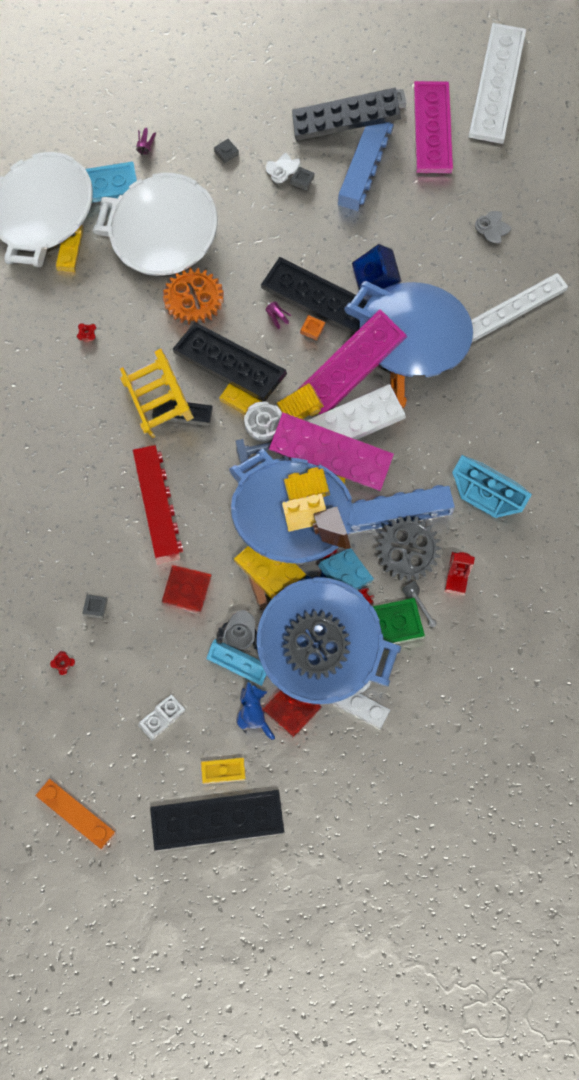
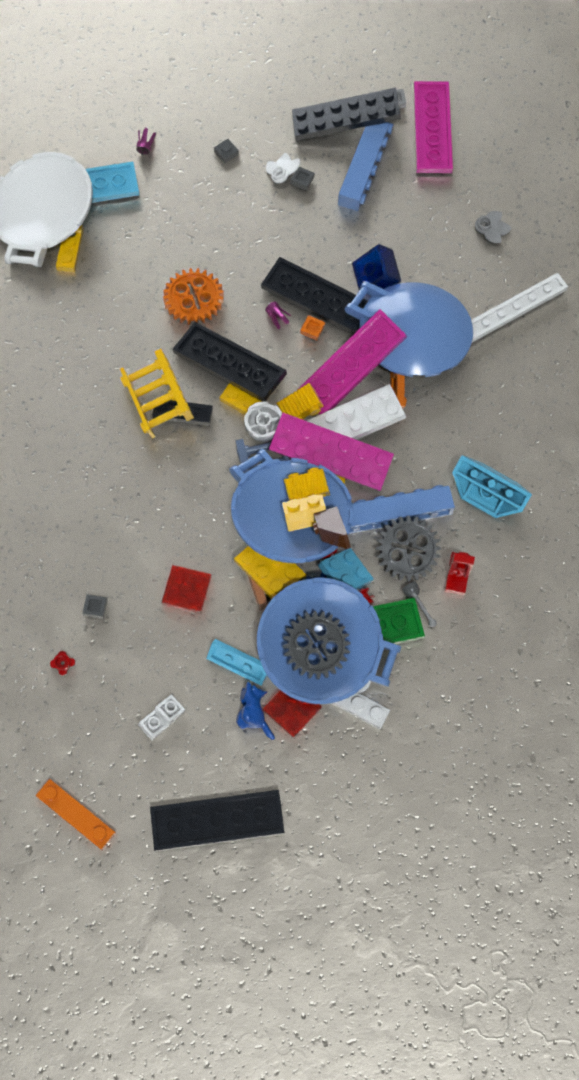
red plate [77,323,97,342] -> none
white dish [93,173,218,276] -> none
red brick [133,445,183,565] -> none
yellow plate [201,758,246,785] -> none
light grey cap [216,610,257,650] -> none
white plate [468,23,526,144] -> none

